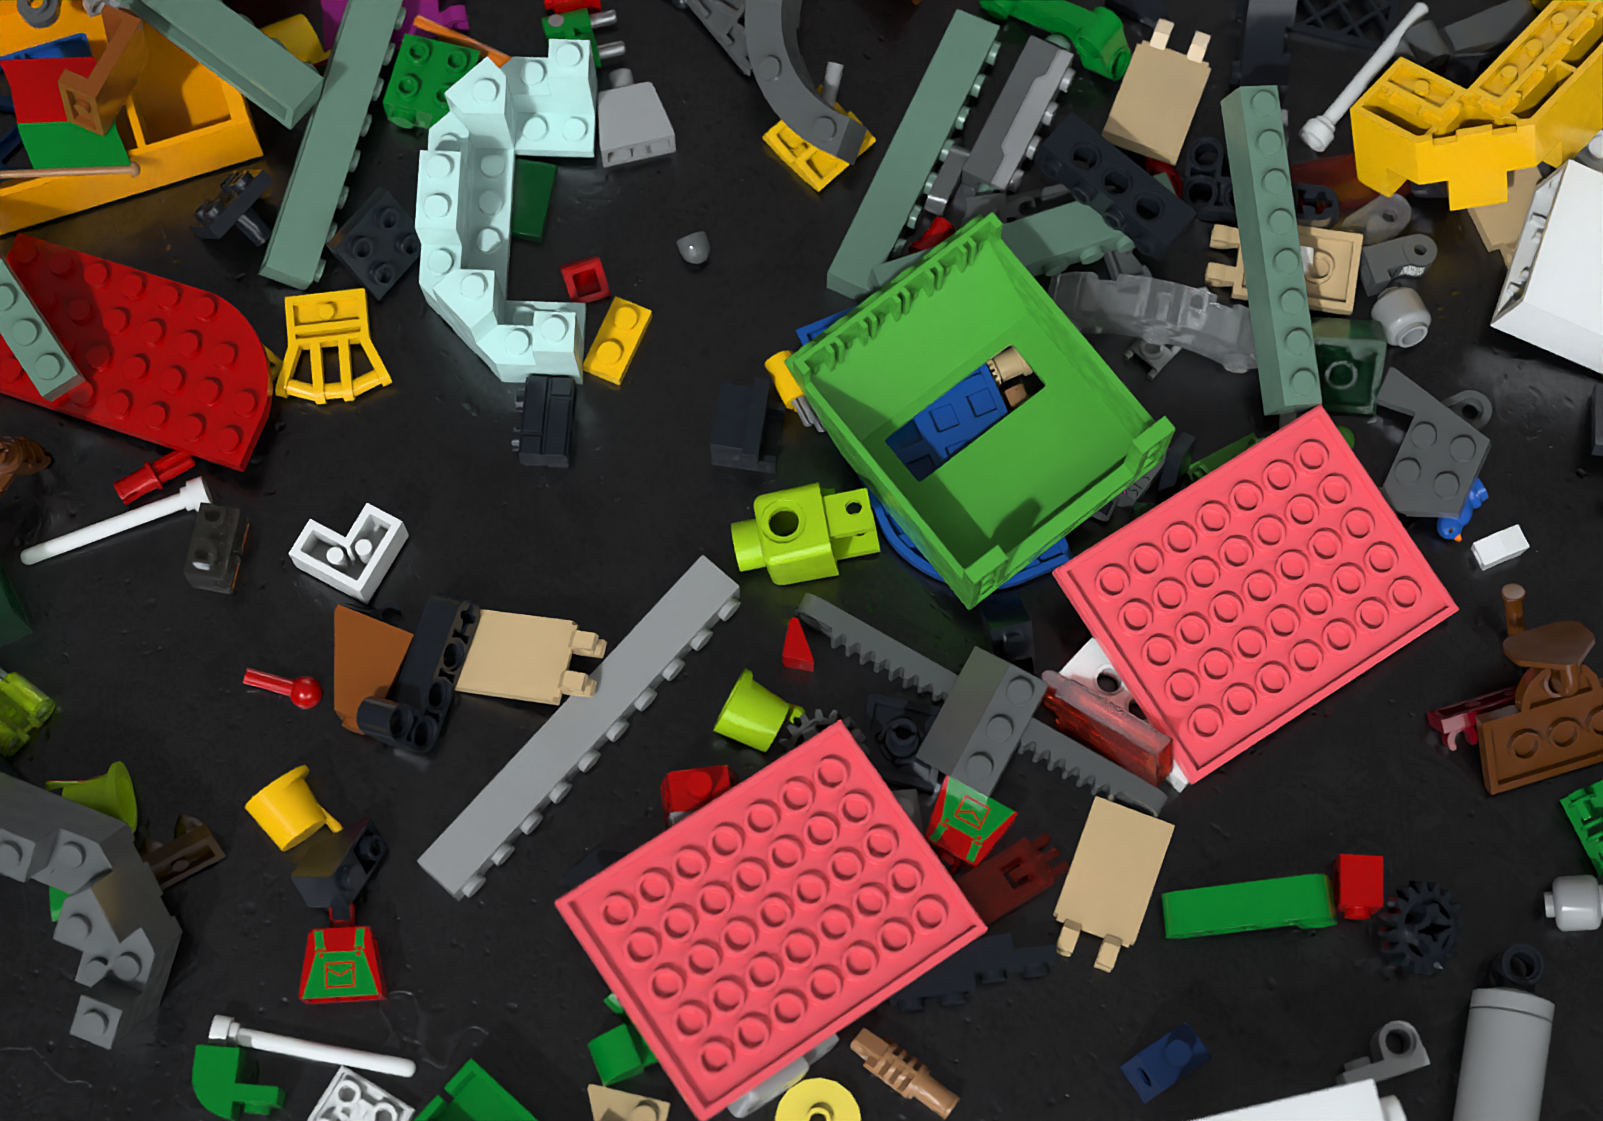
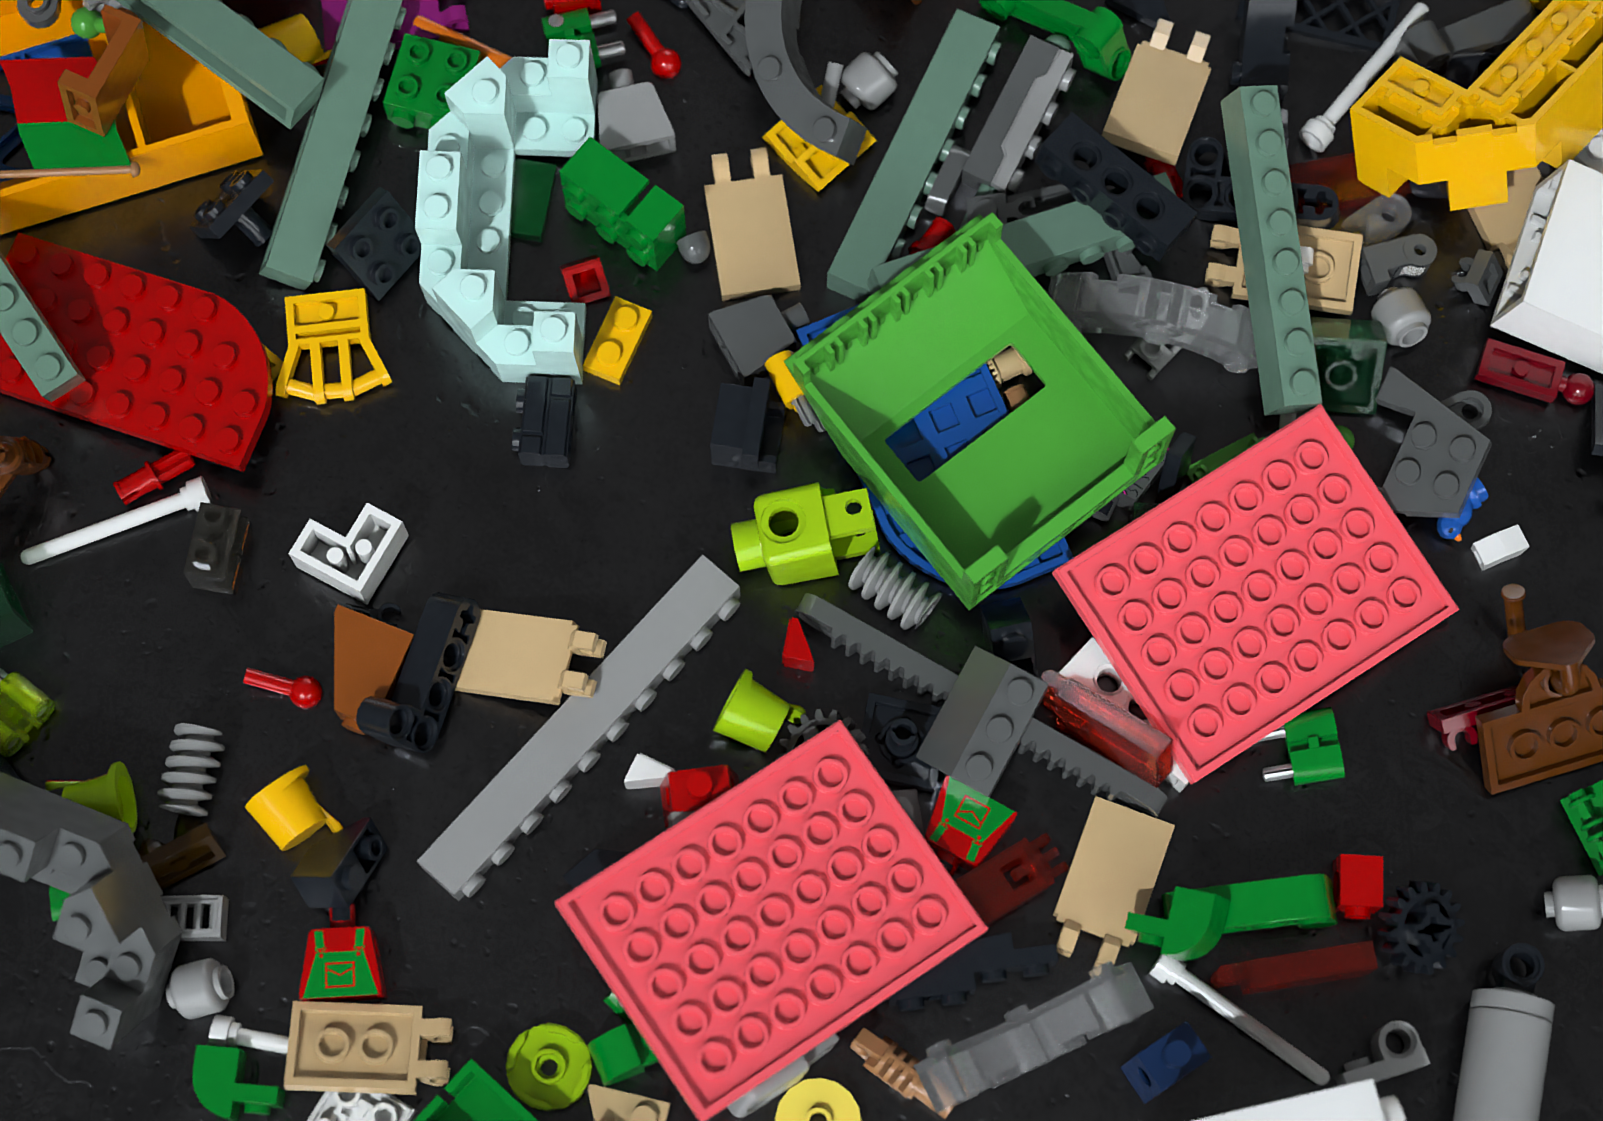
none -> bright green bar [71,7,144,39]
none -> light grey piece [156,723,225,816]
none -> light grey slope [160,895,229,941]
none -> light grey head [166,958,234,1019]
none -> tan tile [284,1001,454,1095]
none -> lime plate [505,1023,593,1112]
none -> green piece [559,137,687,271]
none -> white slope [624,753,675,789]
none -> red bar [626,11,682,79]
none -> tan tile [704,147,801,301]
none -> dark grey torso [708,295,810,387]
none -> light grey head [840,51,898,110]
none -> light grey piece [848,545,942,630]
none -> clear brick [913,961,1154,1113]
none -> green brick [1125,886,1230,961]
none -> white piece [1149,954,1330,1086]
none -> clear red hinge [1210,941,1378,996]
none -> green piece [1258,707,1345,786]
none -> dark grey tile [1451,249,1504,306]
none -> dark red plate [1474,338,1595,405]

